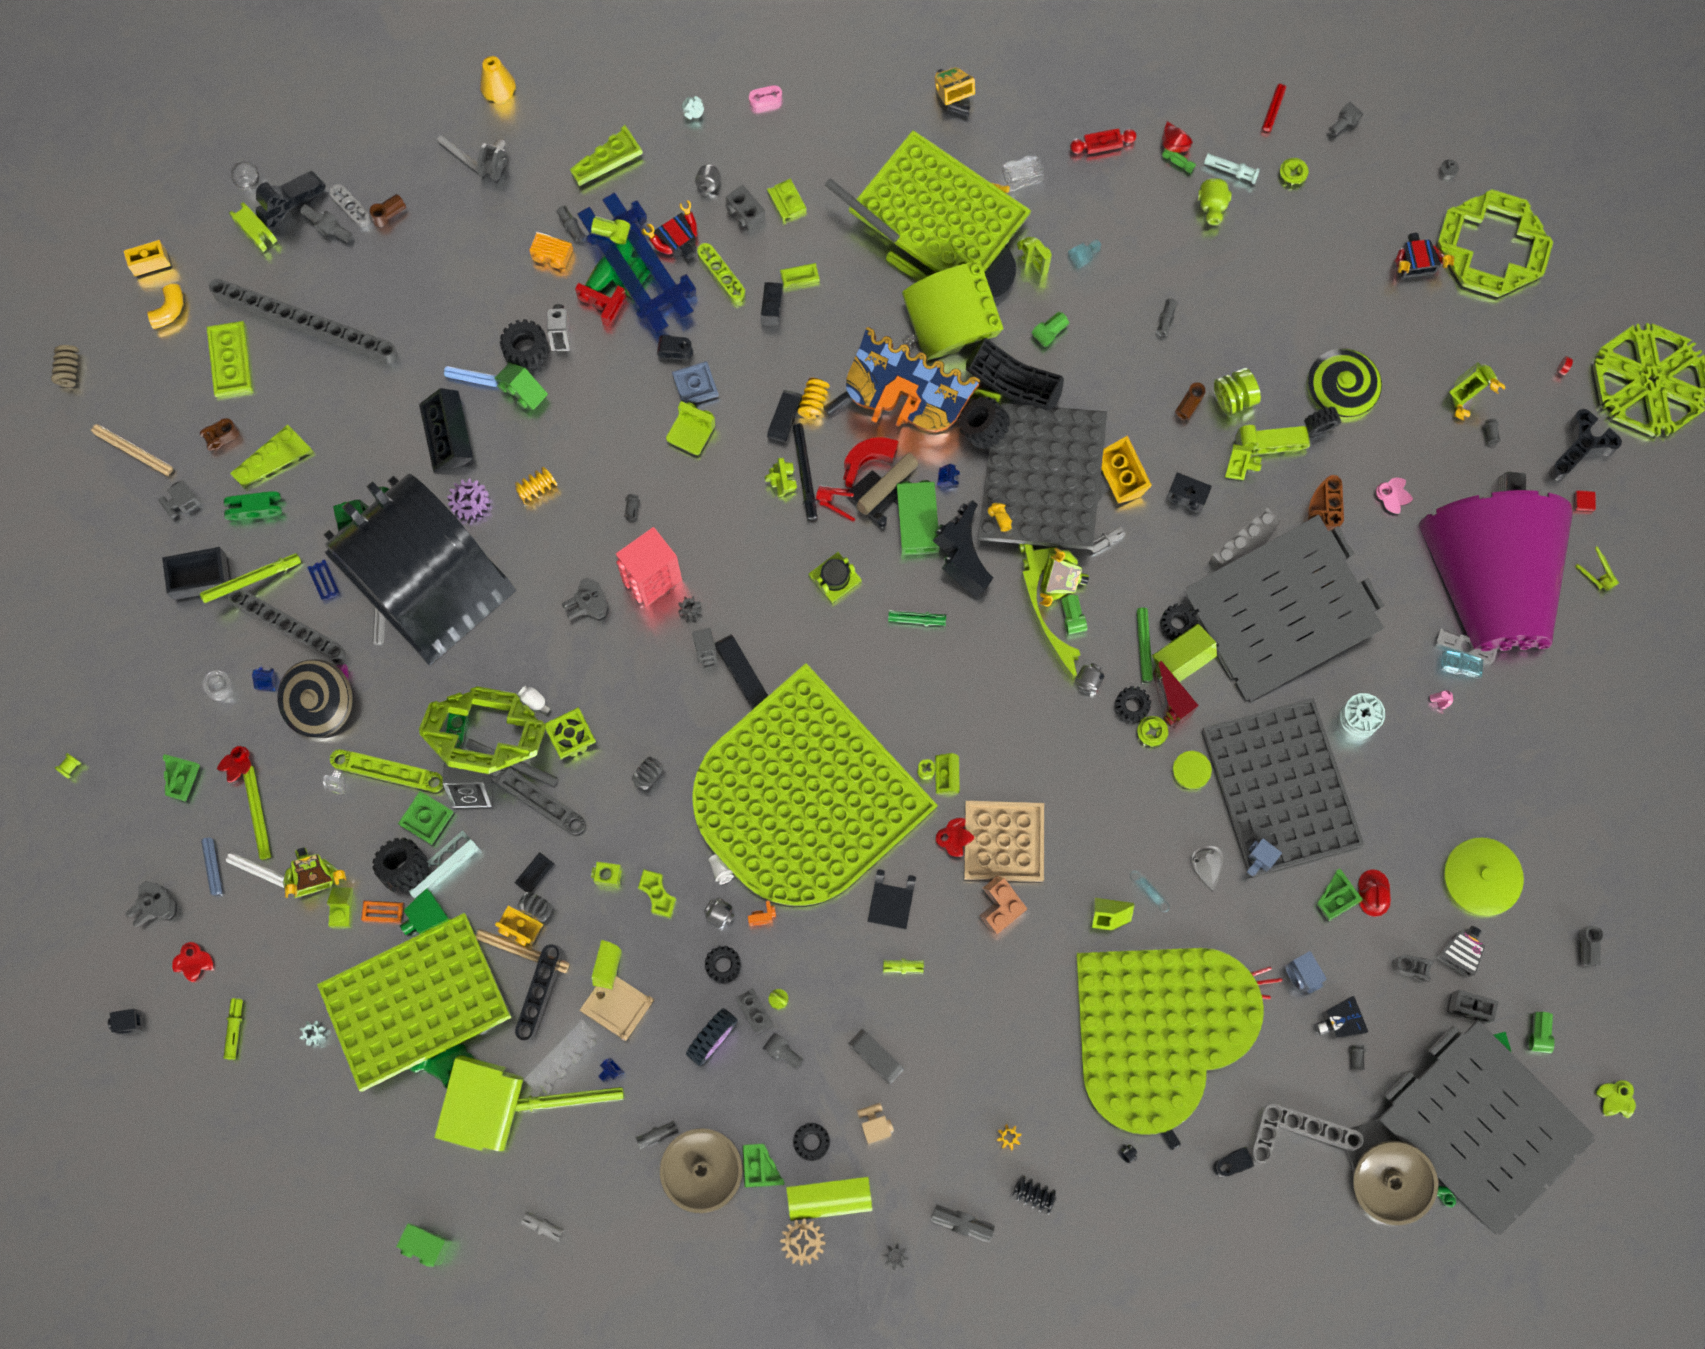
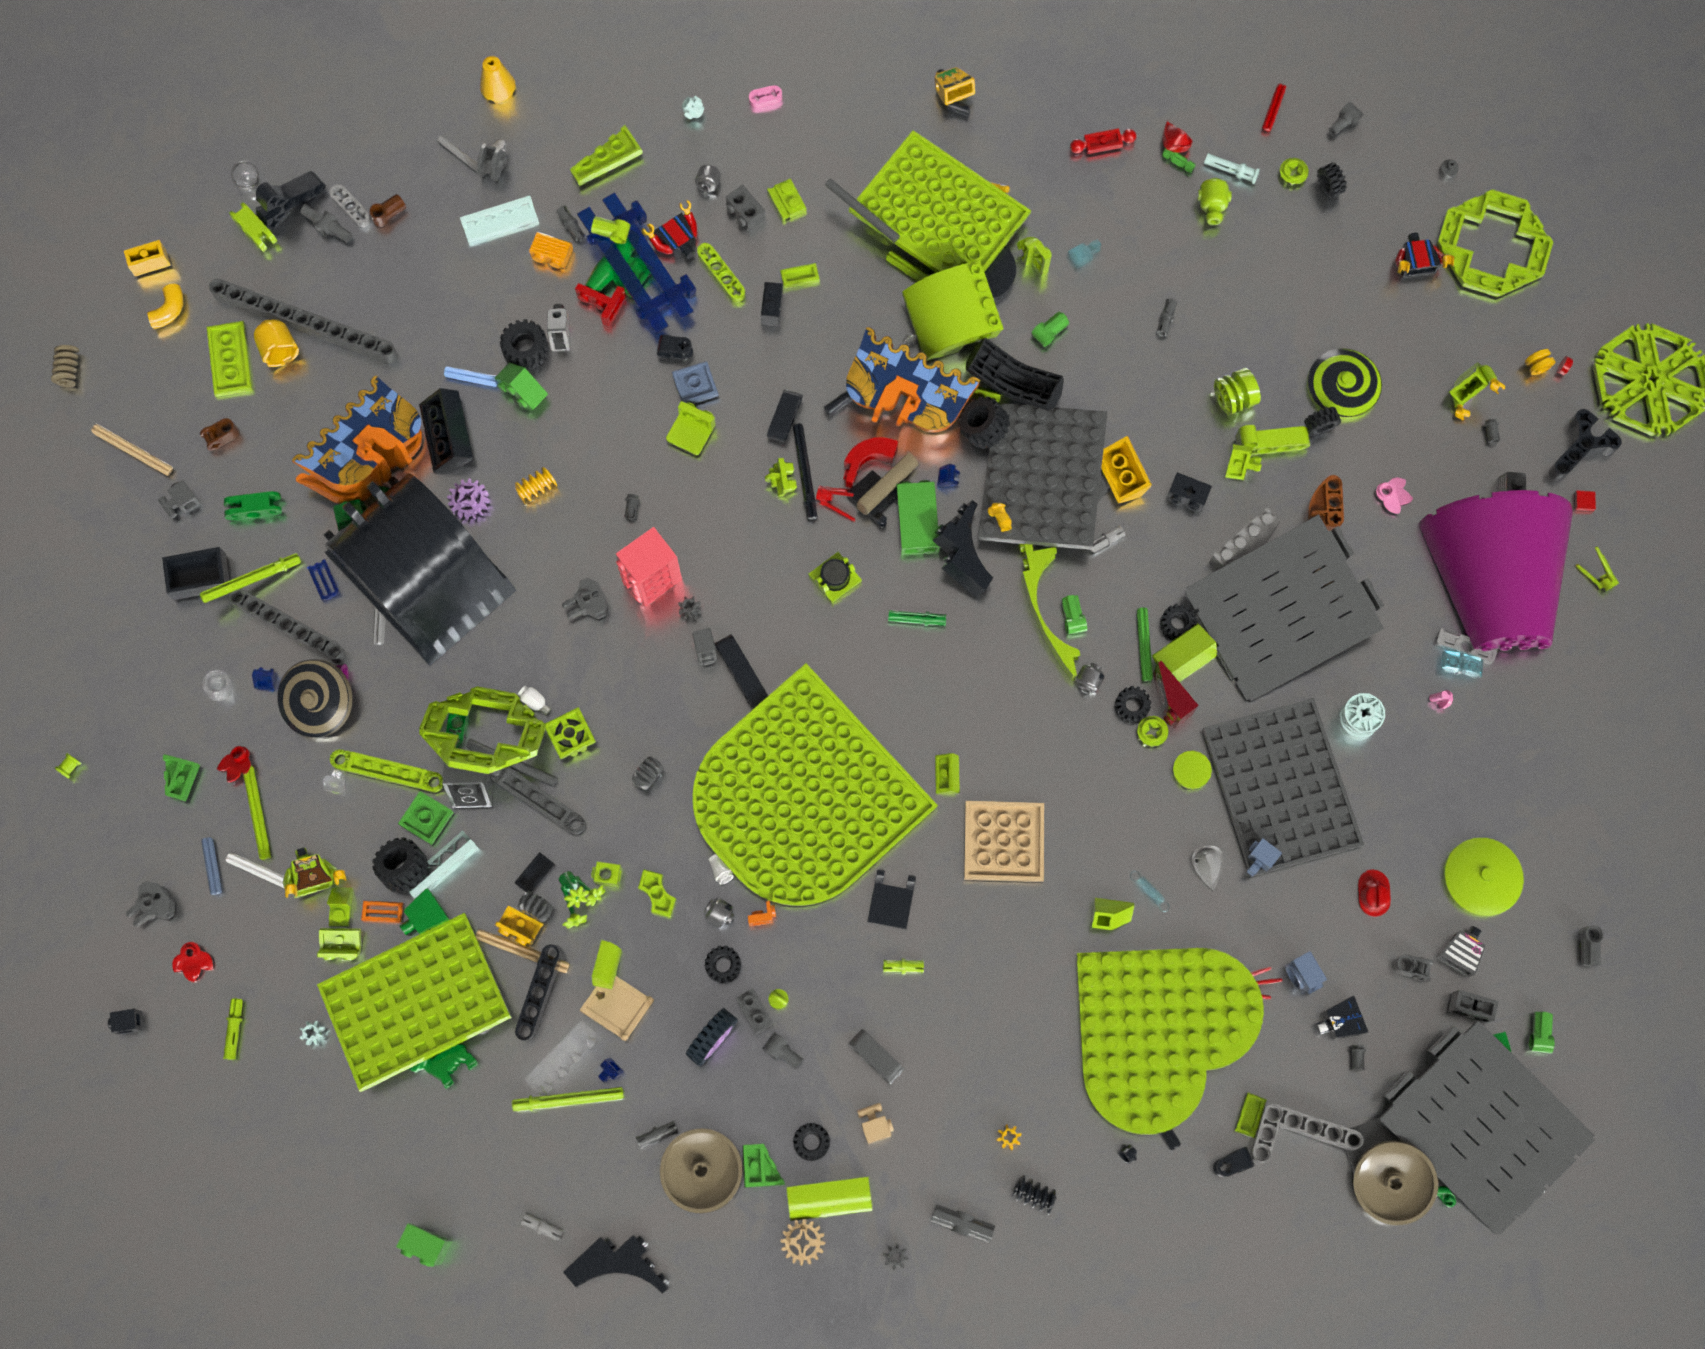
lime wing [230,424,313,488] -> none
lime piece [434,1055,524,1151] -> none
yellow piece [798,377,830,420] -> none
lime bush [917,759,935,780] -> none
red plate [936,818,975,857] -> none
nougat brick [979,876,1027,934] -> none
clear brick [1002,155,1045,191] -> none
torso [1039,548,1089,607] -> none
reddish brown piece [1175,382,1206,421] -> none
bright green wing [1317,869,1362,921] -> none
lime plate [1596,1080,1636,1118] -> none
none -> yellow cylinder [254,319,299,367]
none -> animal [292,376,422,504]
none -> lime bracket [317,928,361,960]
none -> light aqua fence [460,196,538,243]
none -> lime plant [558,871,606,929]
none -> black arch [563,1235,670,1294]
none -> lime tile [1235,1092,1267,1138]
none -> black tyre [1317,162,1347,199]
none -> yellow wheel [1524,349,1556,375]

